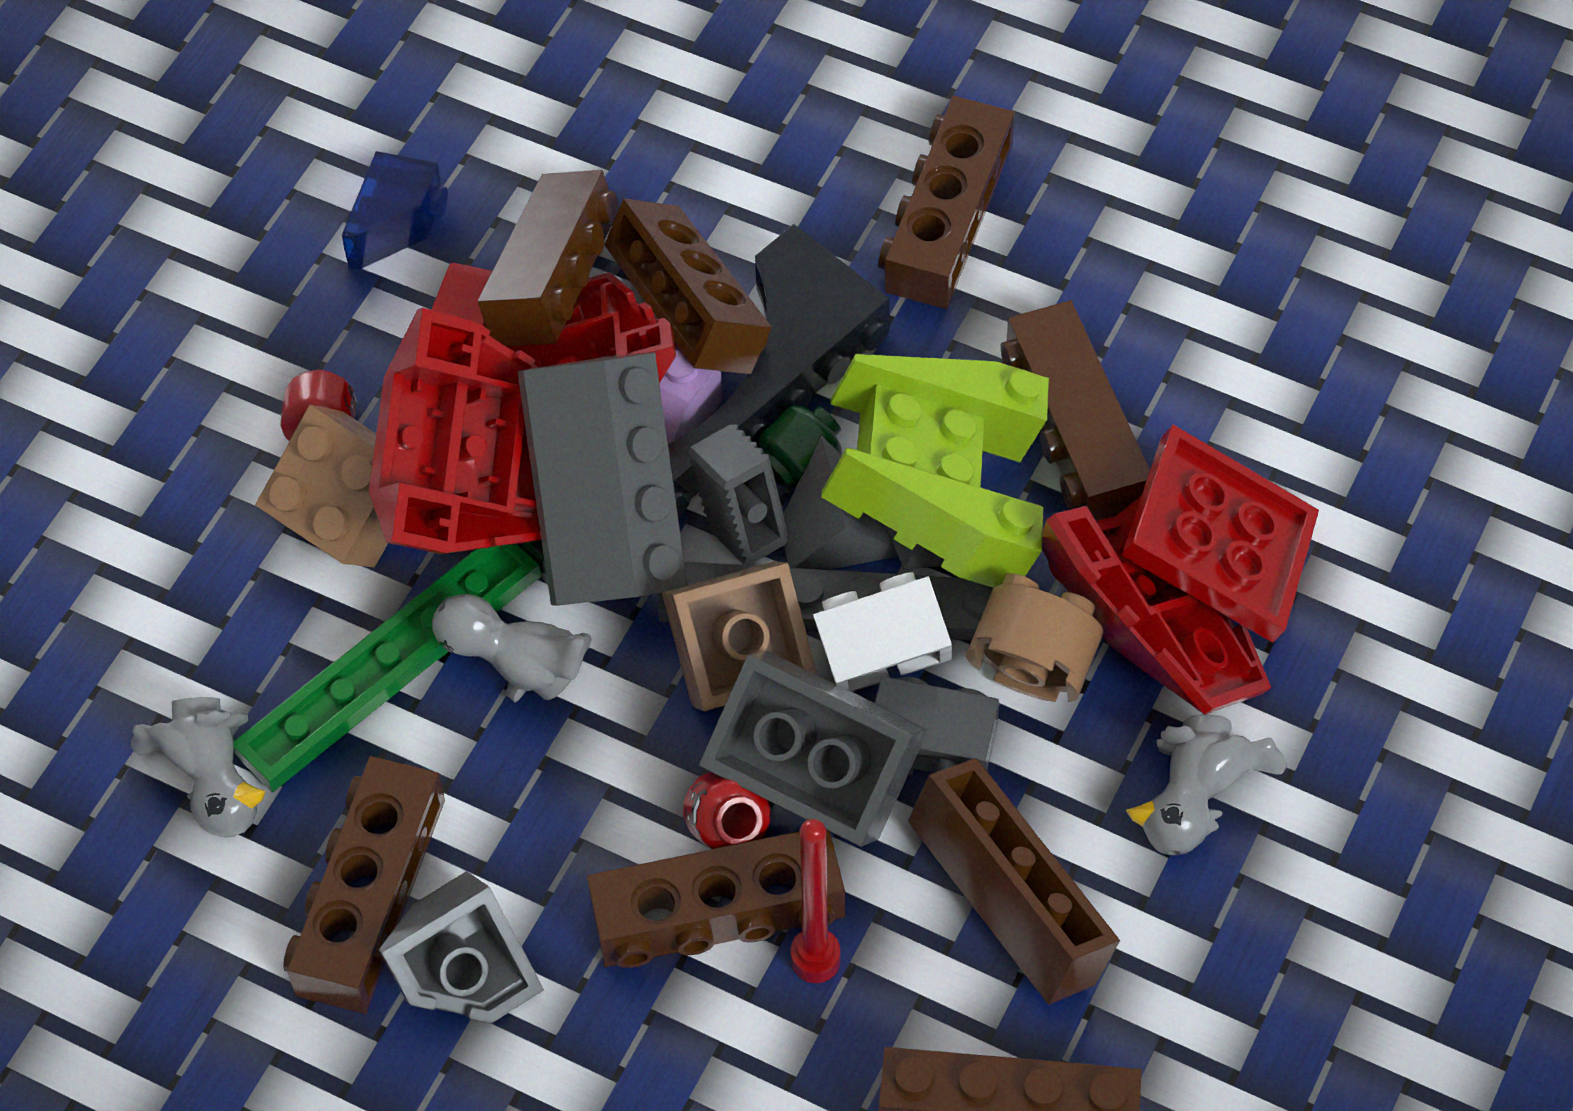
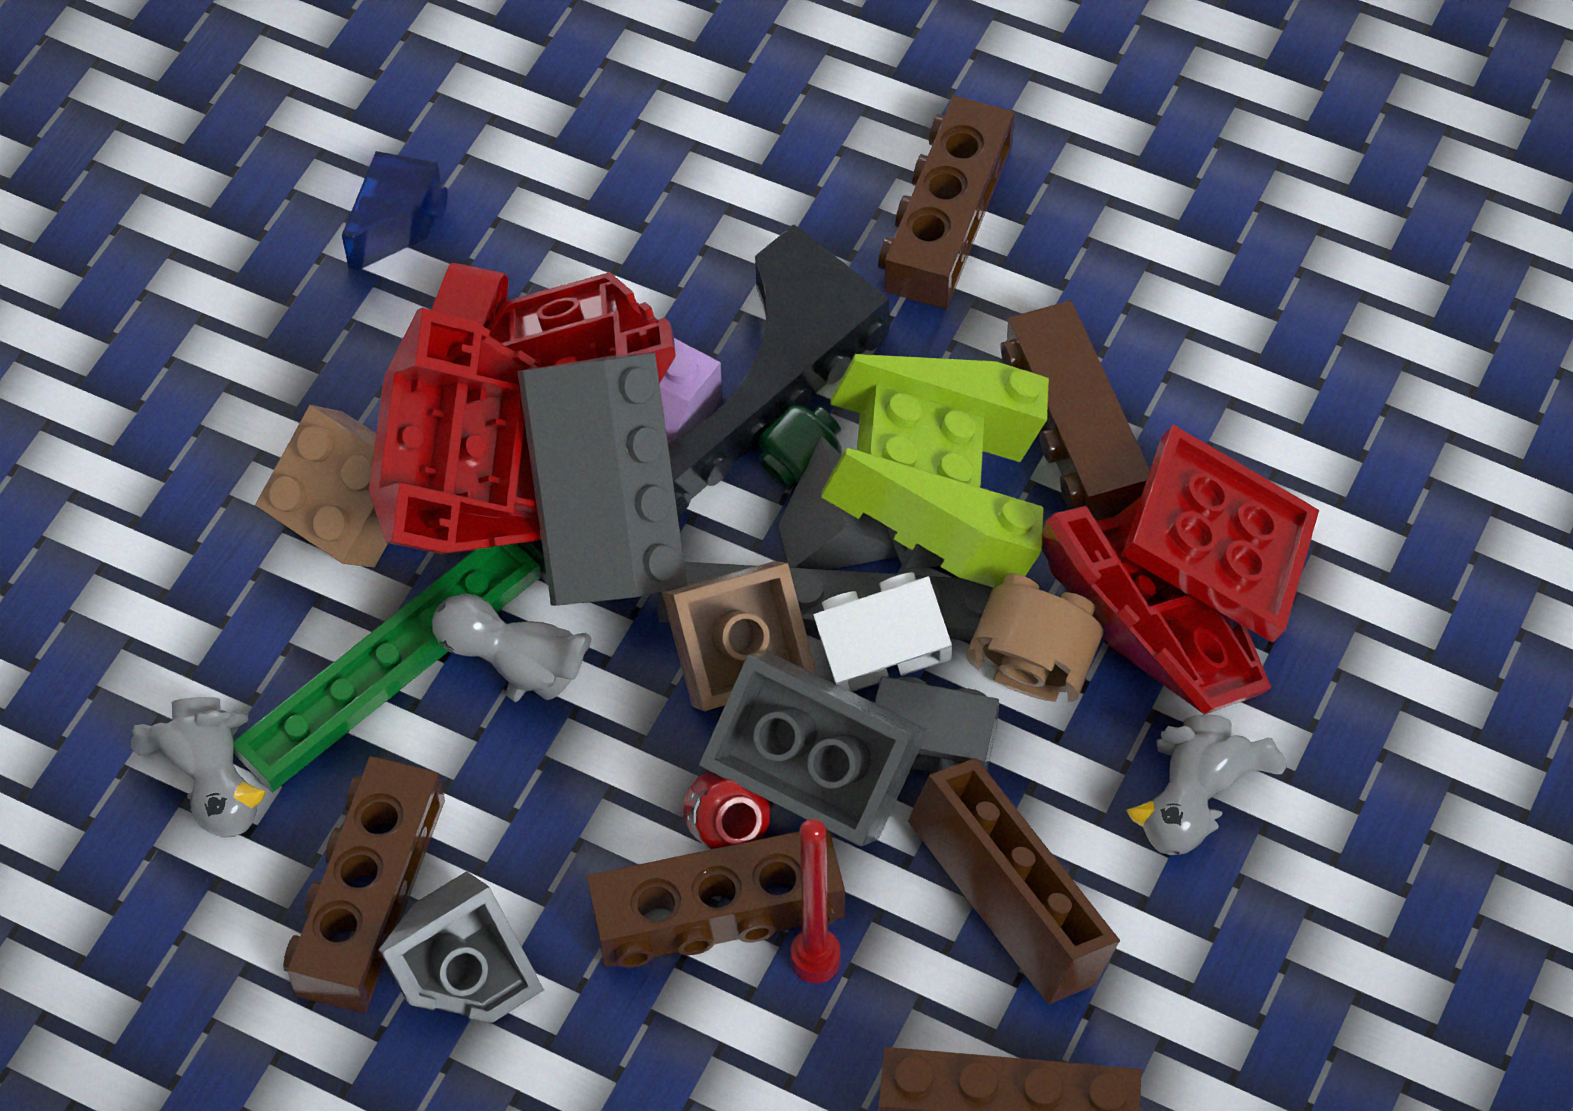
red head [280,370,357,441] -> none
reddish brown brick [477,170,619,346] -> none
reddish brown brick [604,198,772,374] -> none
dark grey brick [687,425,789,565] -> none

